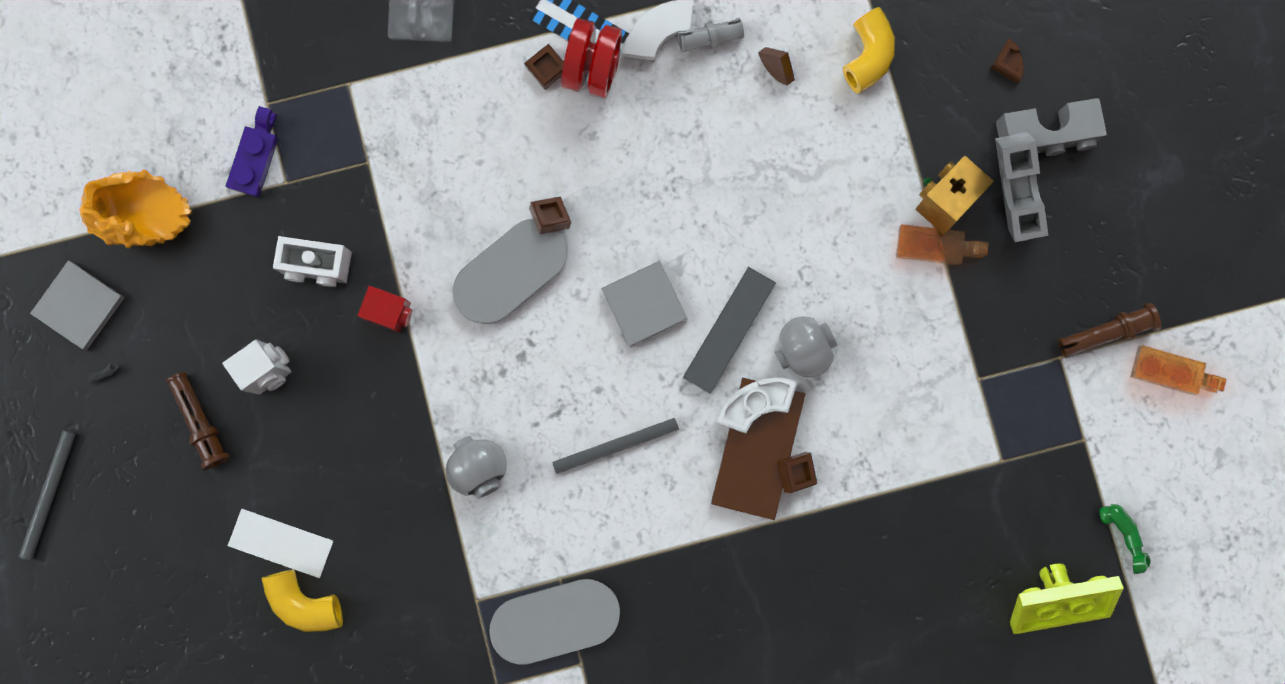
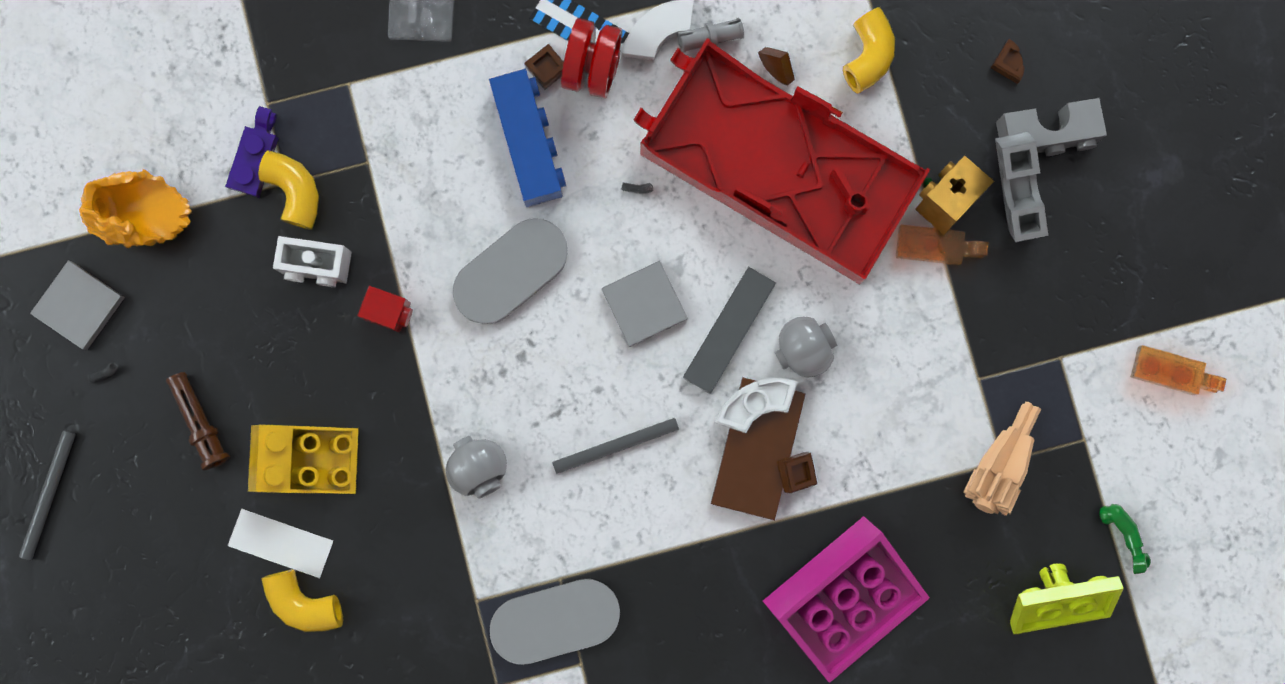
white brick [222,339,291,395] -> none
reddish brown tile [529,196,571,235] -> none
reddish brown pin [1058,302,1162,358] -> none
none -> yellow slope [248,425,358,494]
none -> yellow cylinder [258,150,319,230]
none -> blue brick [489,68,566,207]
none -> dark grey leg [621,182,653,194]
none -> red piece [633,38,930,285]
none -> dark pink slope [763,516,930,683]
none -> light nougat piece [963,402,1041,515]

